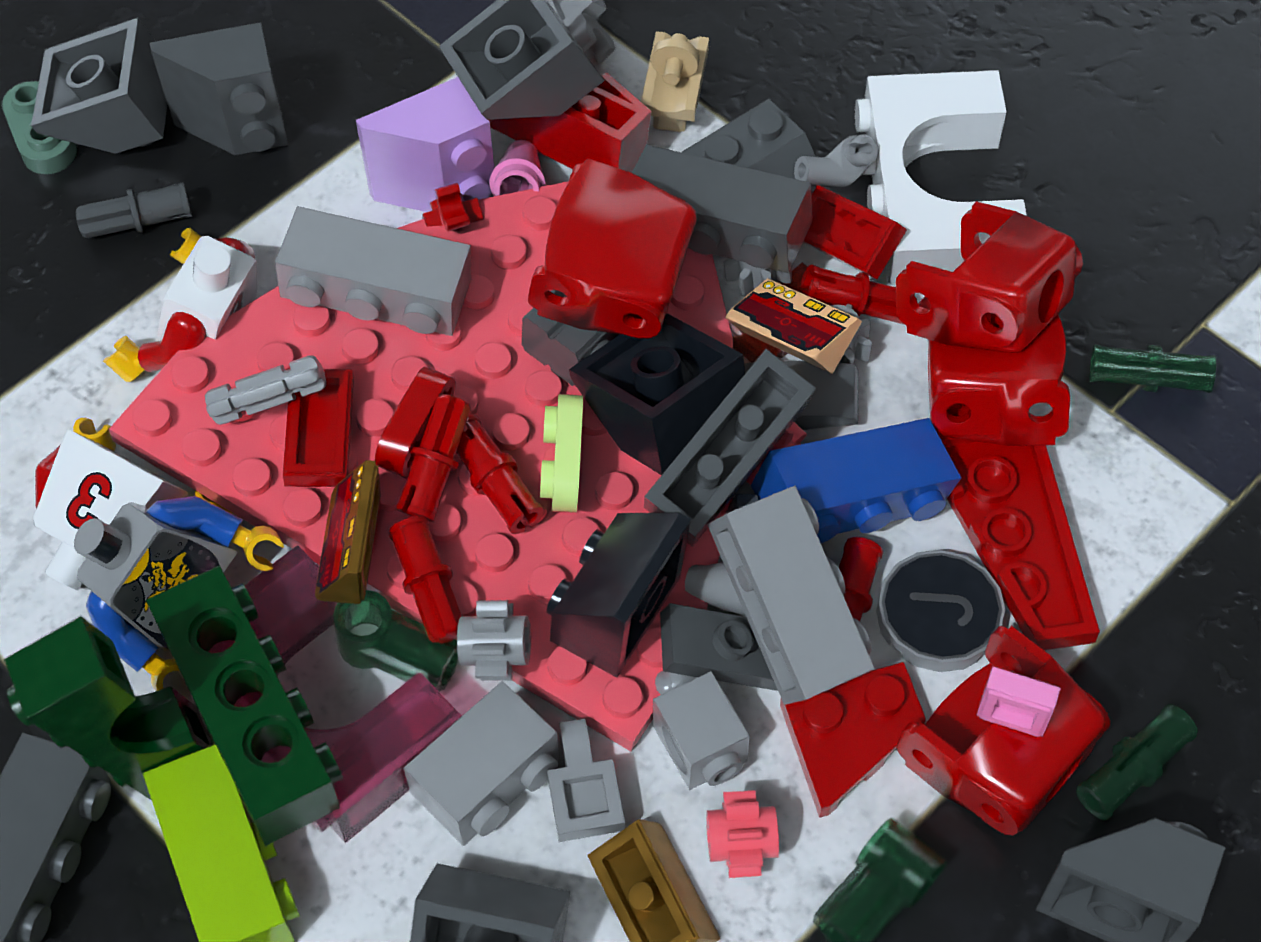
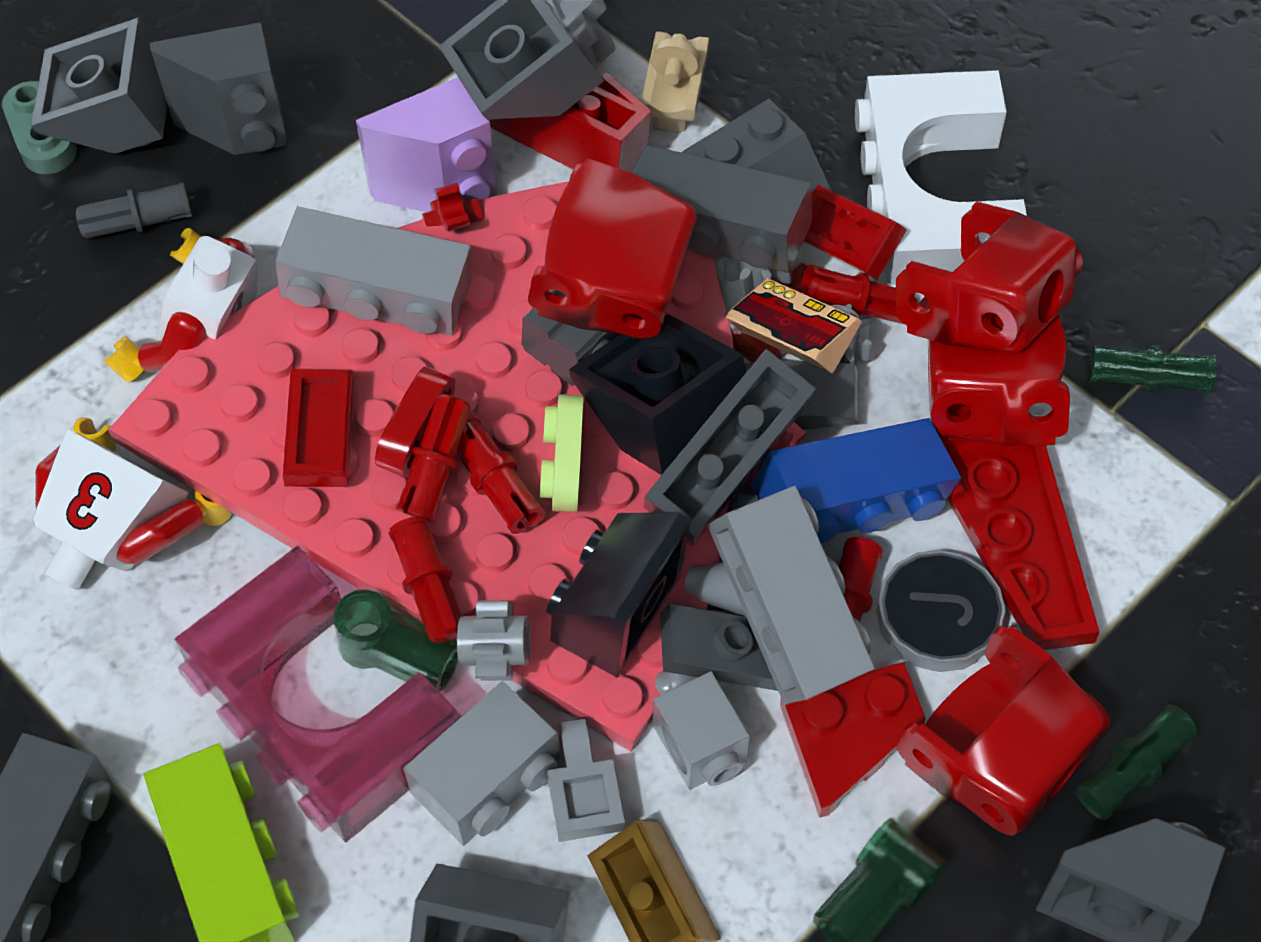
dark green arch [4,616,213,800] -> none
torso [74,496,284,691] -> none
dark green brick [146,565,343,846] -> none
light grey axle [205,355,326,425] -> none
pearl gold slope [315,460,381,604] -> none
bright pink cone [489,140,545,196] -> none
coral gear [706,790,779,878] -> none
light grey arm [794,134,878,187] -> none
bright pink tile [976,667,1060,737] -> none

